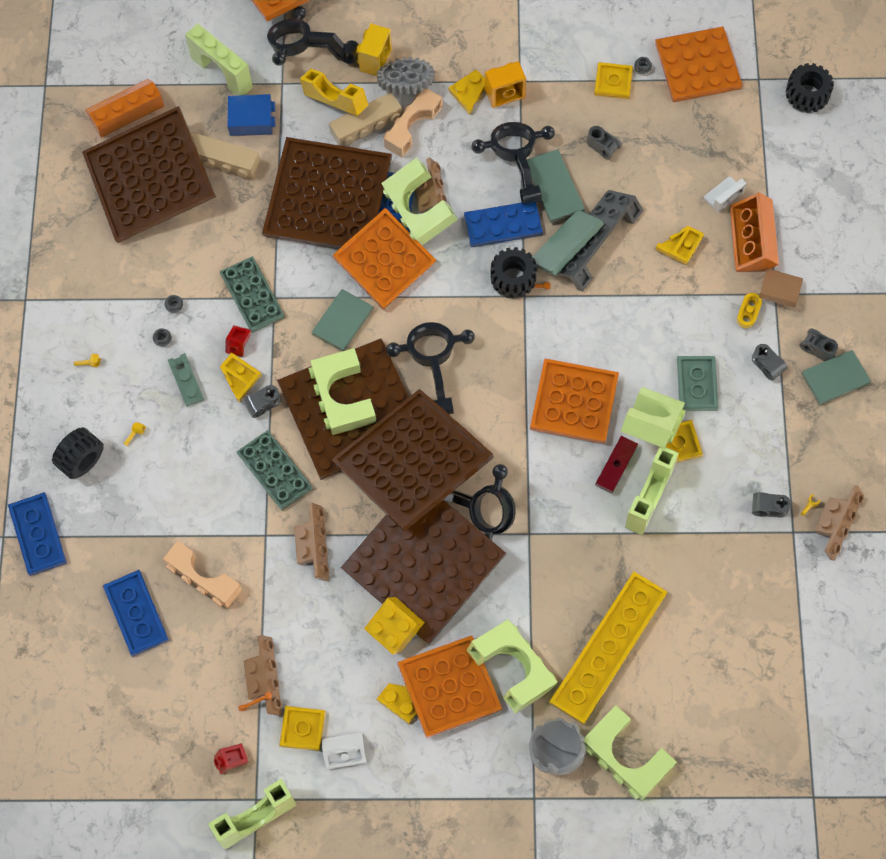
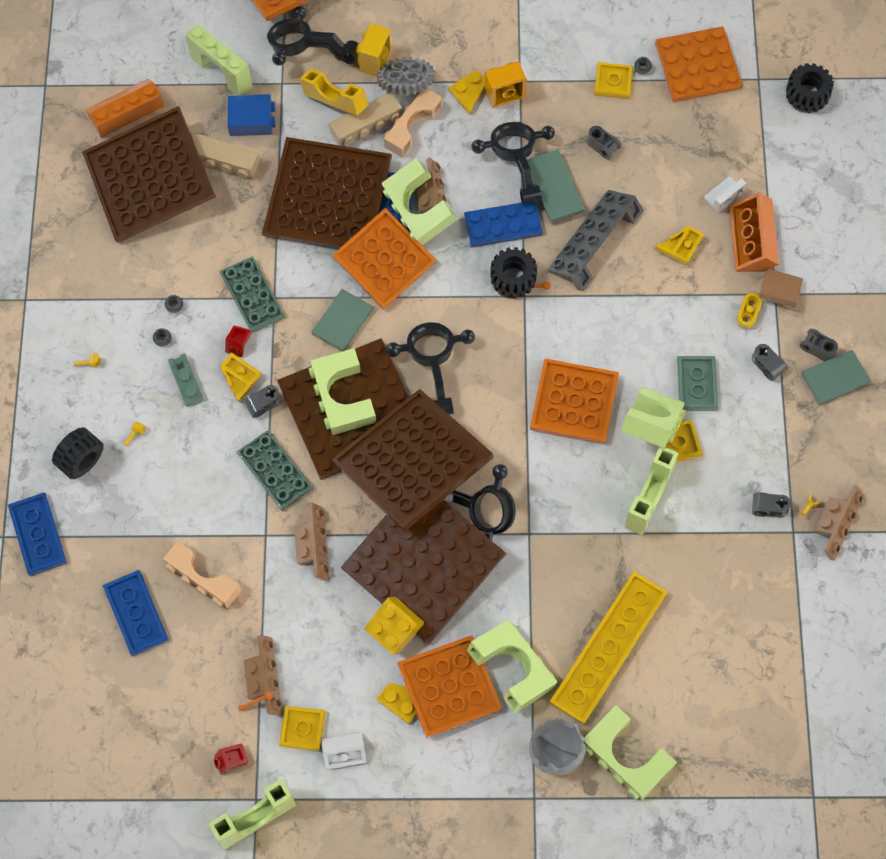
sand green tile [532,210,604,276] -> none
dark red tile [595,435,638,494] -> none

